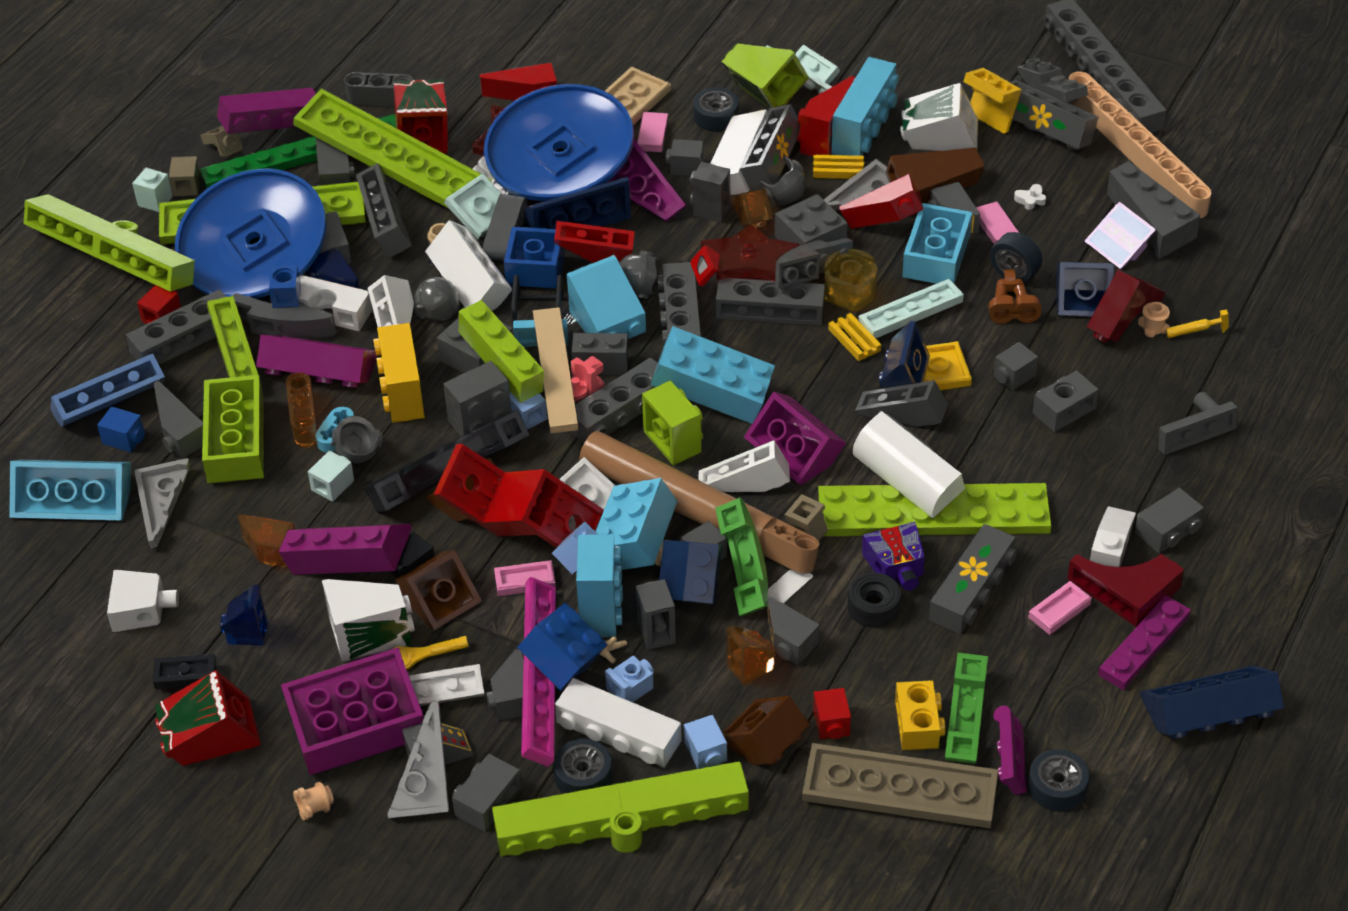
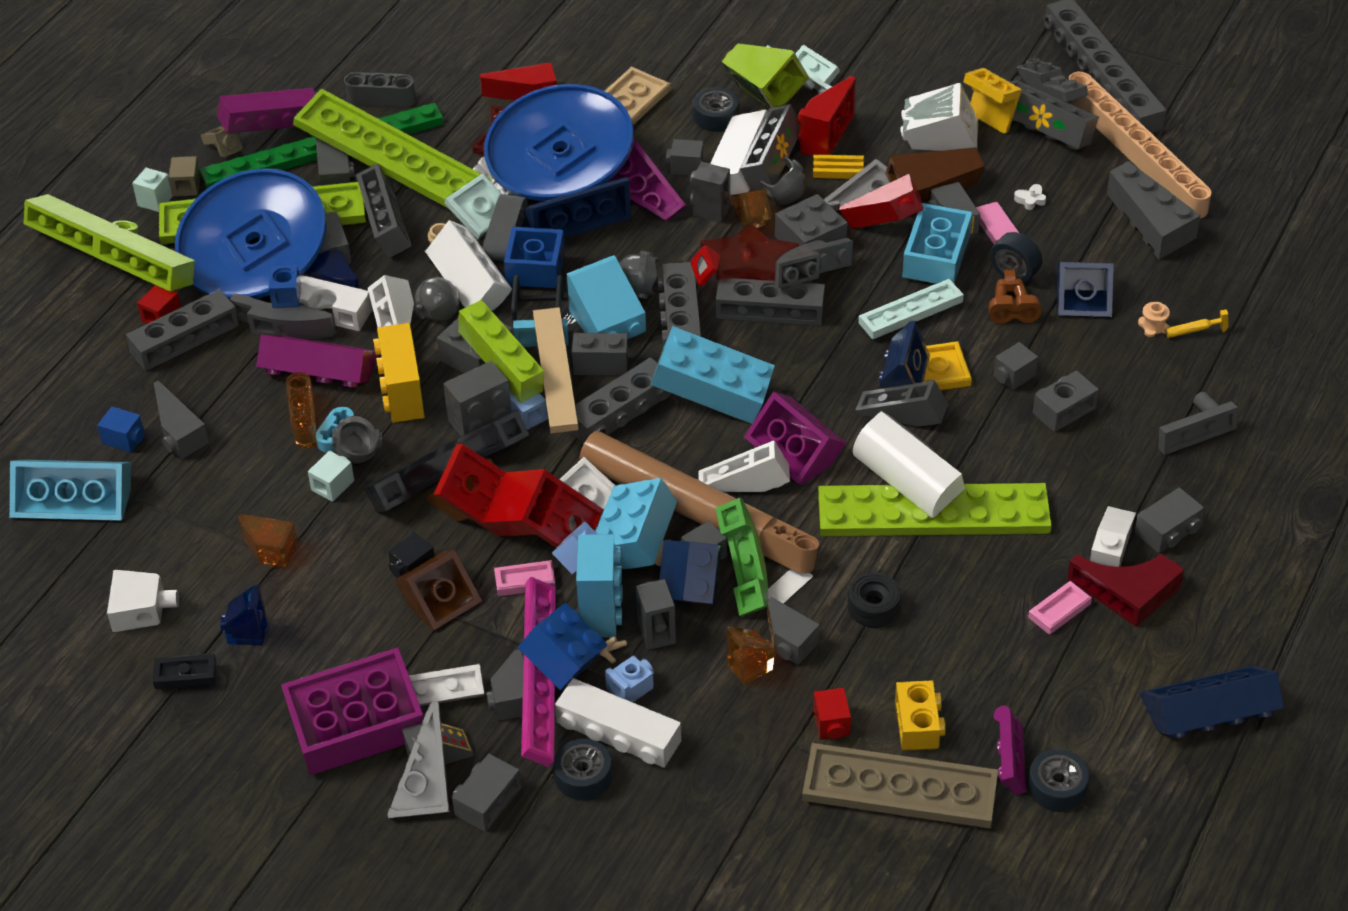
medium blue brick [50,353,165,427] -> none
light grey wing [134,458,190,549] -> none
red slope [155,670,261,766] -> none
lime brick [202,375,264,483] -> none
lime plate [207,296,262,386] -> none
magenta slope [279,524,412,575] -> none
light nougat brick [293,782,334,821] -> none
white slope [322,579,415,662] -> none
yellow piece [393,636,469,670] -> none
red slope [394,79,448,154] -> none
lime hinge [492,761,749,856] -> none
red slope [554,221,635,263] -> none
coral hips [571,356,604,402] -> none
bright pink tile [638,112,668,152] -> none
lime brick [642,380,703,466] -> none
light blue brick [684,715,727,769] -> none
reddish brown slope [722,695,810,765] -> none
dark tan brick [785,494,828,541] -> none
clear yellow brick [824,249,878,312] -> none
yellow tile [828,313,881,361] -> none
medium azure brick [832,57,899,156] -> none
dark purple torso [862,522,924,590] -> none
dark grey brick [929,524,1017,634] -> none
bright green slope [945,653,988,764] -> none
piece [1085,202,1156,270] -> none
dark red arch [1086,270,1166,343] -> none
magenta plate [1098,595,1191,690] -> none

